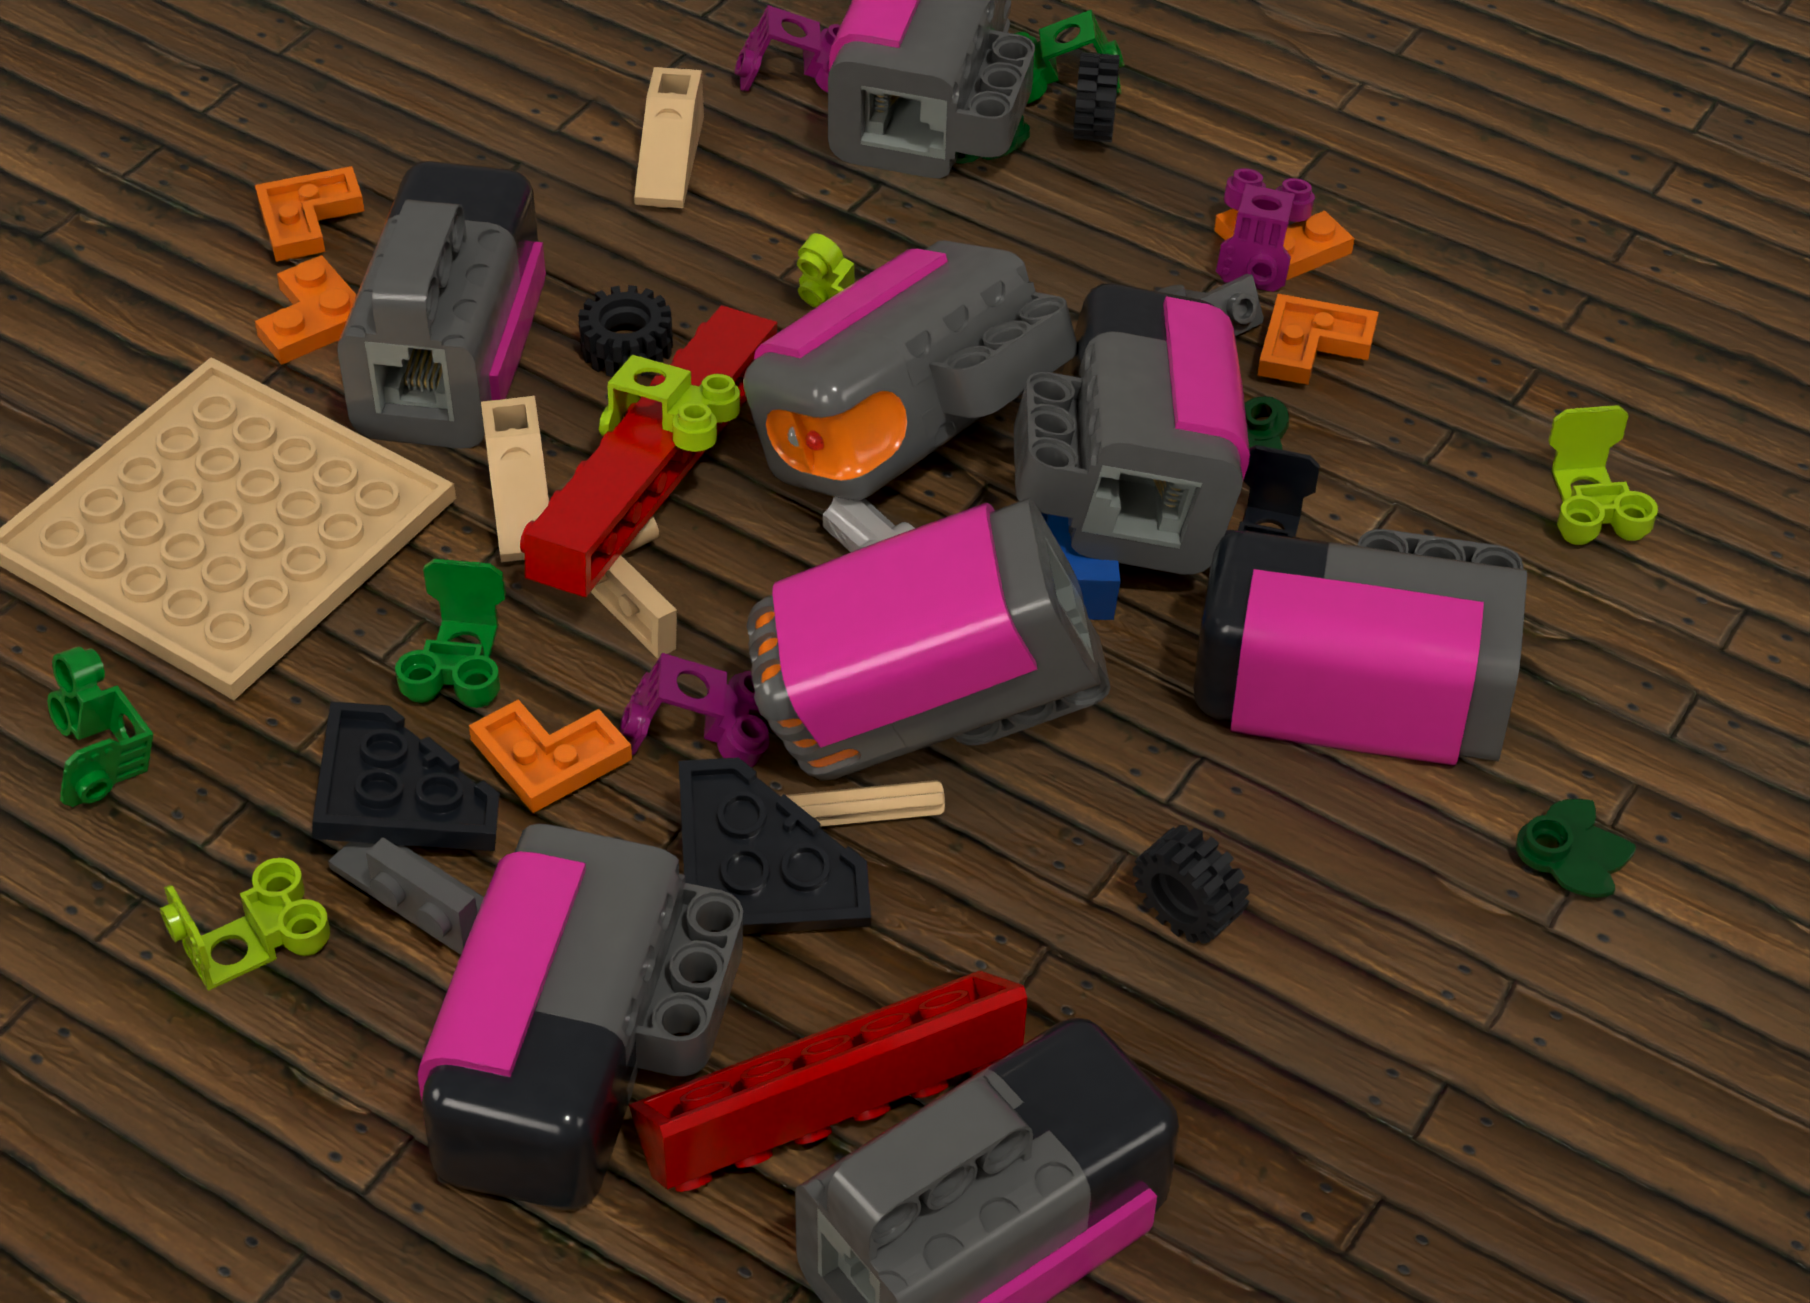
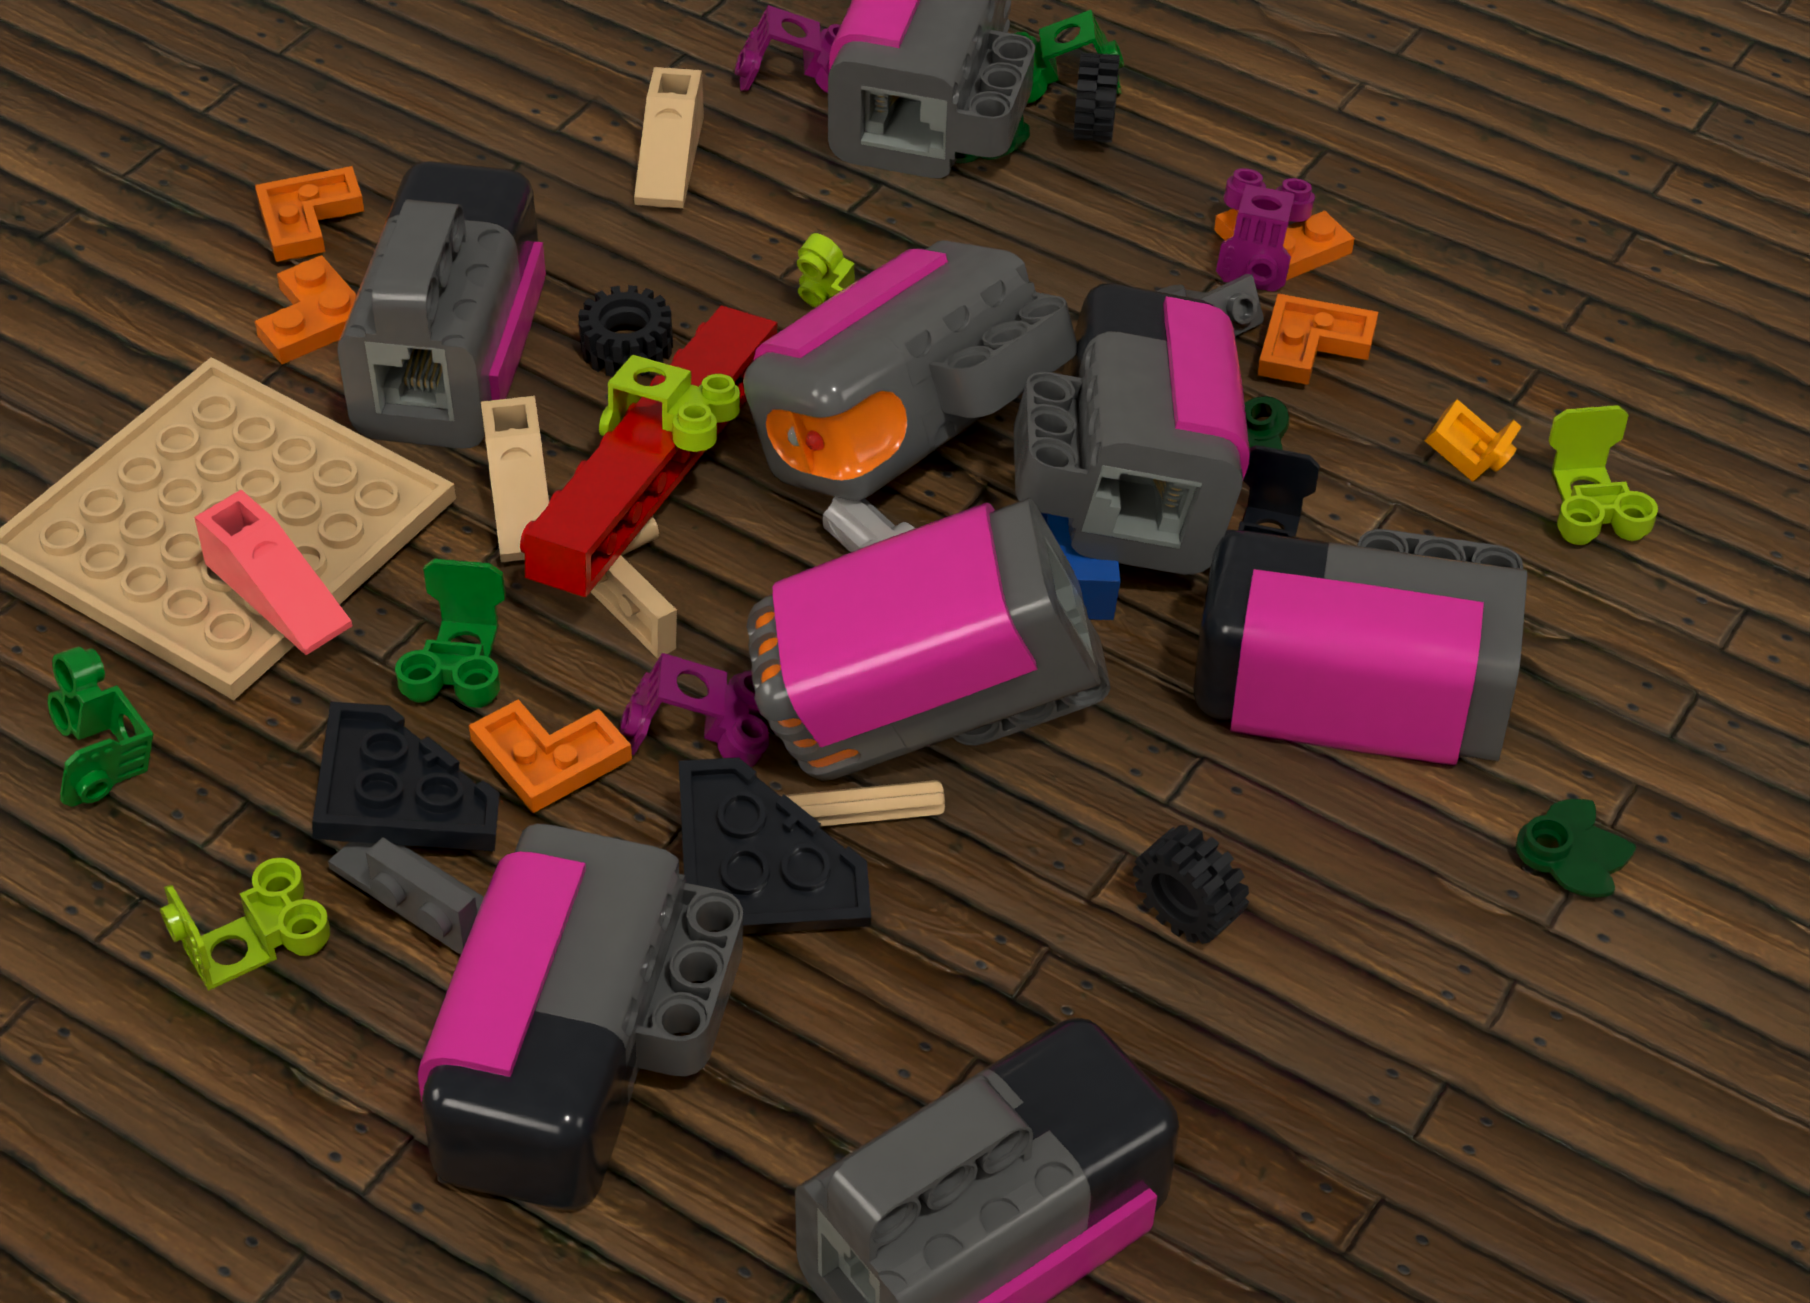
red slope [629,970,1027,1192] -> none
none -> coral slope [194,490,352,655]
none -> light orange bracket [1424,399,1522,482]

